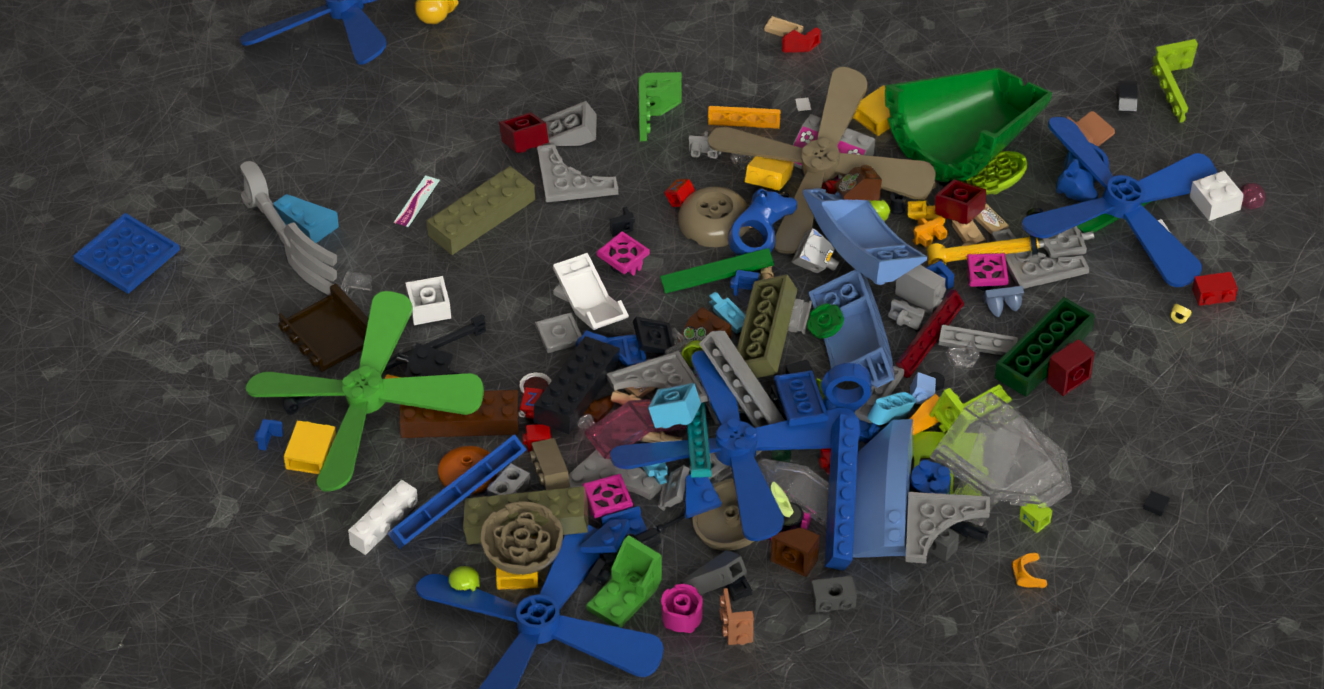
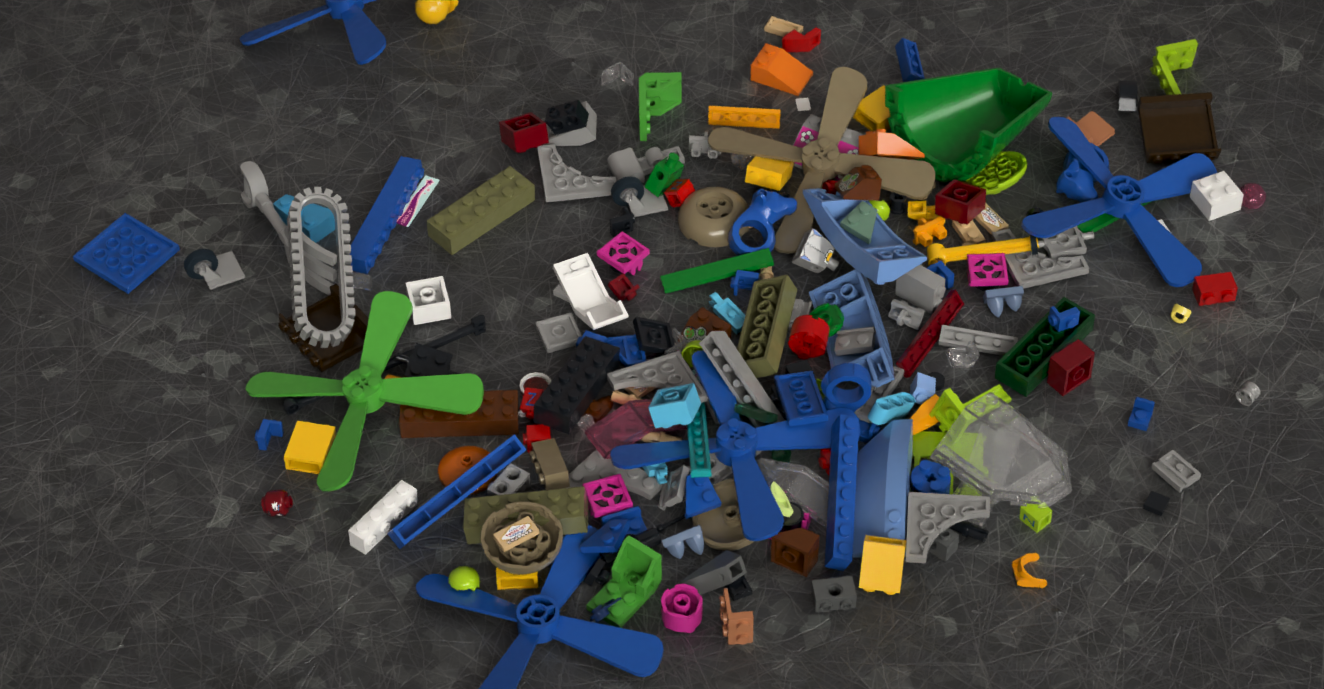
none -> plate [184,249,245,290]
none -> dark red head [261,490,293,517]
none -> light grey piece [287,187,355,348]
none -> blue brick [350,156,424,274]
none -> tile [493,516,539,552]
none -> black brick [545,100,589,135]
none -> dark blue plate [590,597,622,623]
none -> clear bracket [601,62,634,87]
none -> light grey plate [607,146,685,183]
none -> dark red bracket [608,273,640,302]
none -> plate [611,177,668,217]
none -> green torso [644,153,684,197]
none -> sand blue tile [662,524,704,559]
none -> clear green tile [734,404,778,423]
none -> orange slope [751,43,813,96]
none -> red brick [788,315,830,360]
none -> light grey plate [834,326,876,356]
none -> sand green wing [840,201,878,244]
none -> orange slope [859,129,925,160]
none -> yellow brick [859,535,906,595]
none -> blue slope [895,38,925,82]
none -> blue bracket [1048,306,1080,332]
none -> blue bracket [1128,397,1155,431]
none -> dark brown panel [1137,92,1222,164]
none -> light grey plate [1151,450,1201,493]
none -> light grey wheel [1236,381,1261,406]

